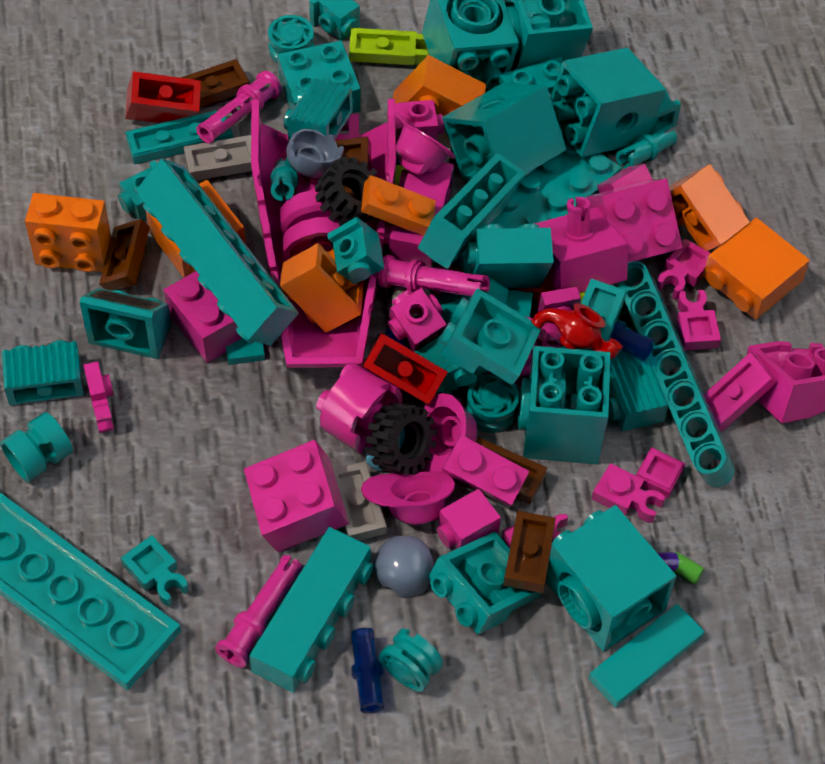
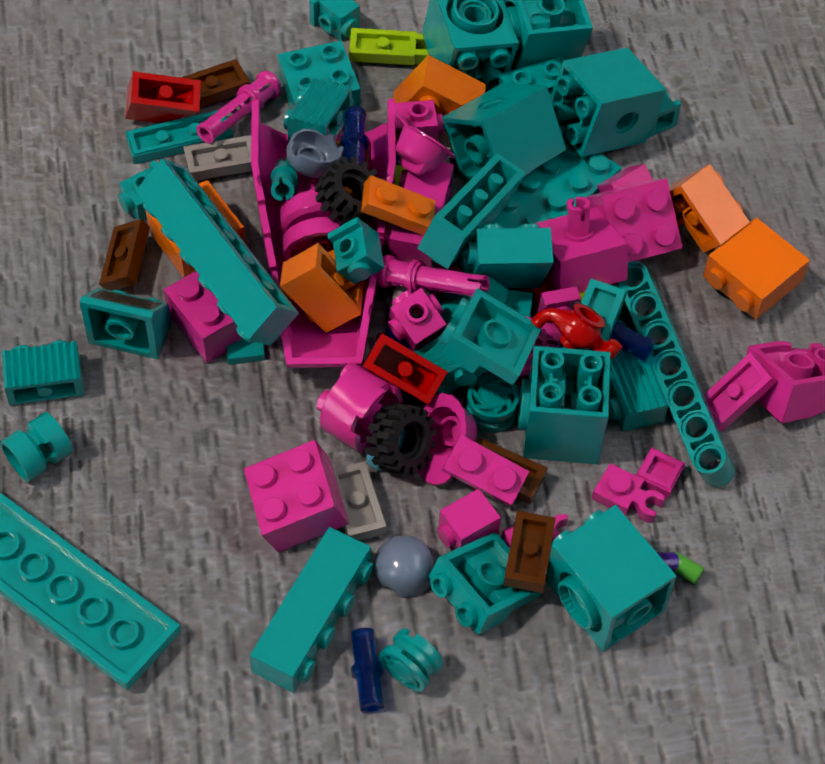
orange brick [25,193,111,272] -> none
dark pink plate [83,361,114,433] -> none
teal plate [120,535,189,607] -> none
dark pink pin [215,555,303,668] -> none
teal wheel [268,15,314,63] -> none
dark pink piece [361,471,455,525] -> none
teal tile [588,603,705,708] -> none
teal pin [616,125,678,169] -> none
dark pink plate [657,238,711,300] -> none
dark pink plate [676,290,721,350] -> none
none -> clear blue pin [340,106,369,165]

